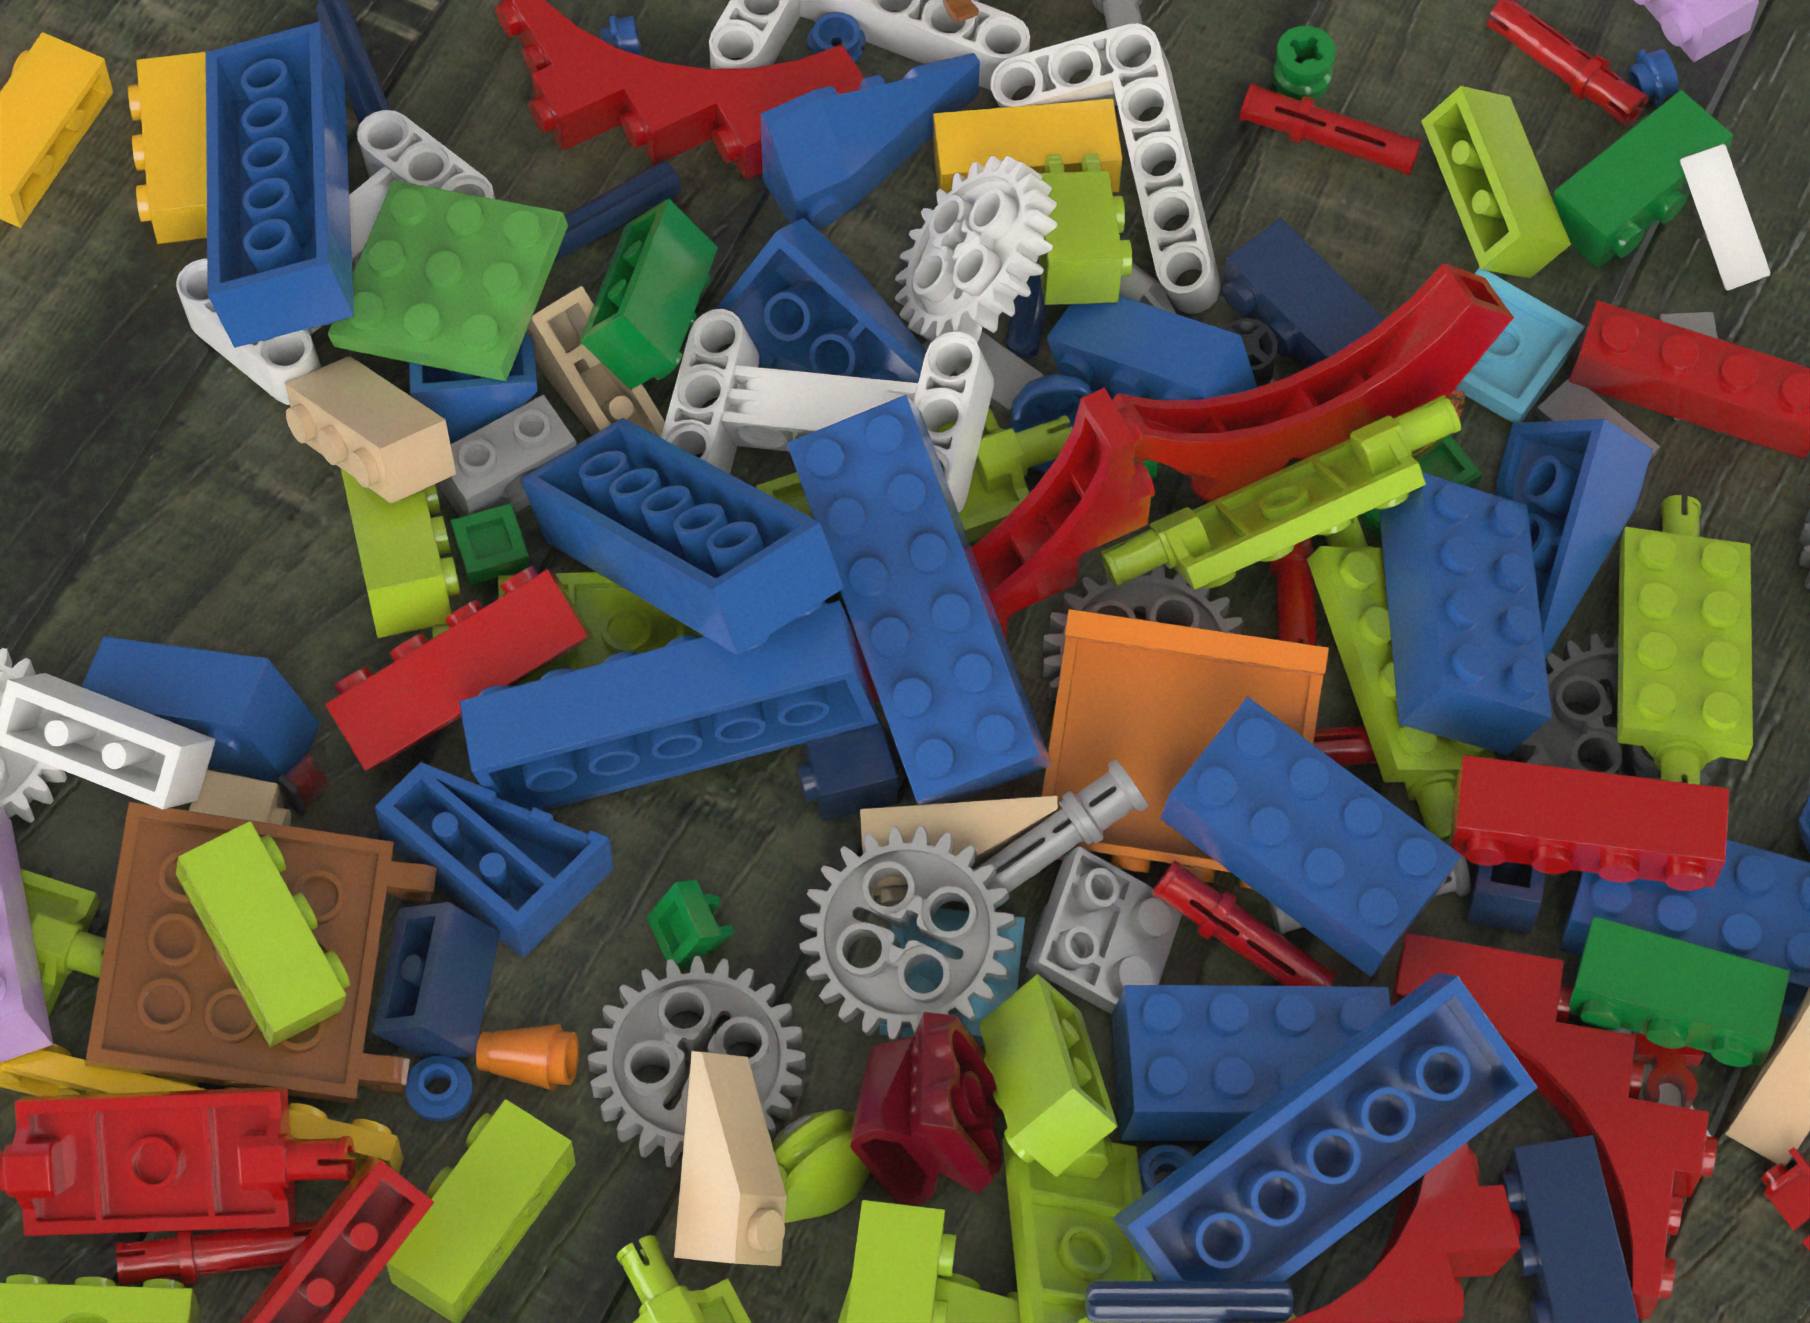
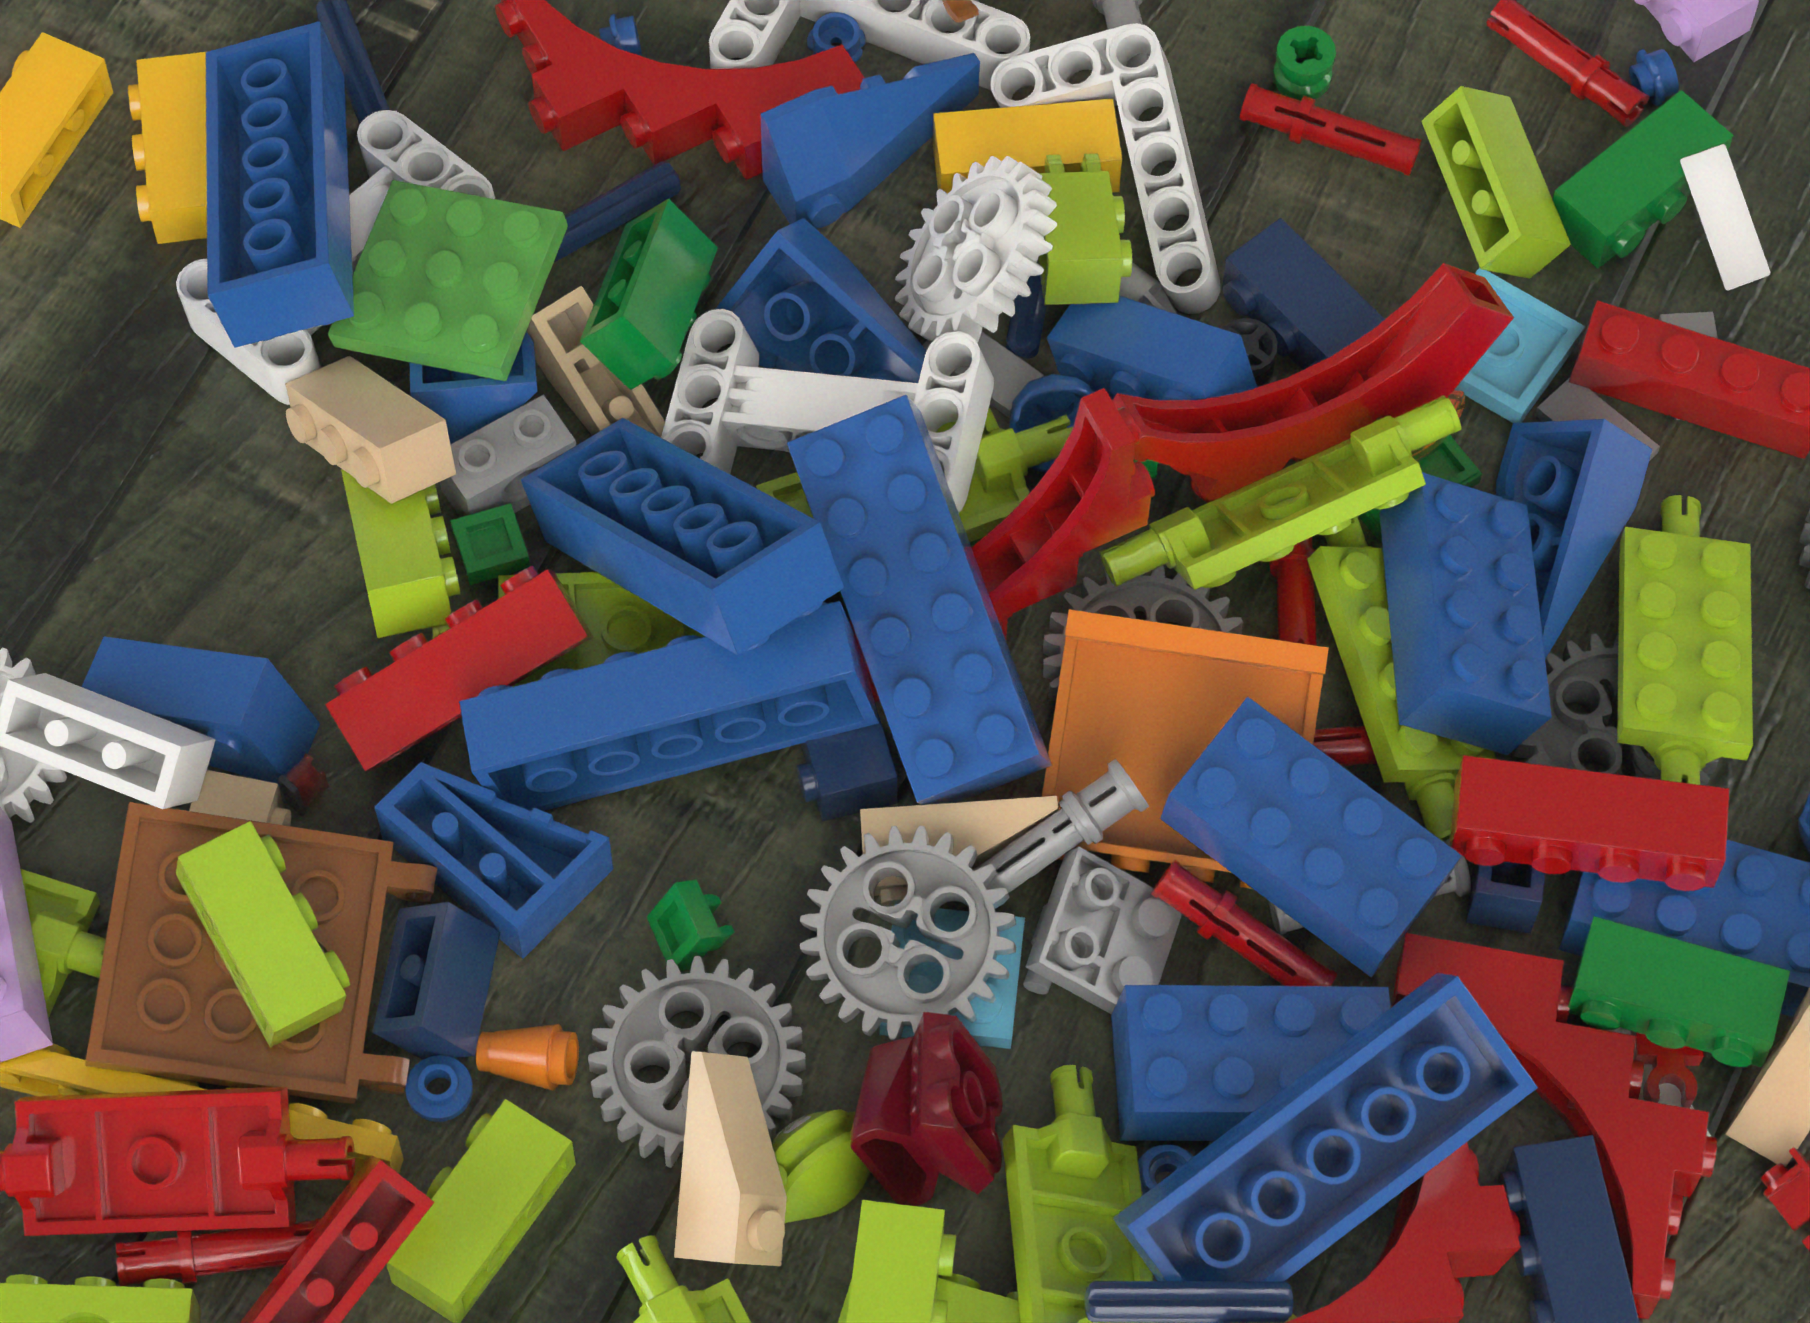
lime brick [978,974,1118,1177] -> none

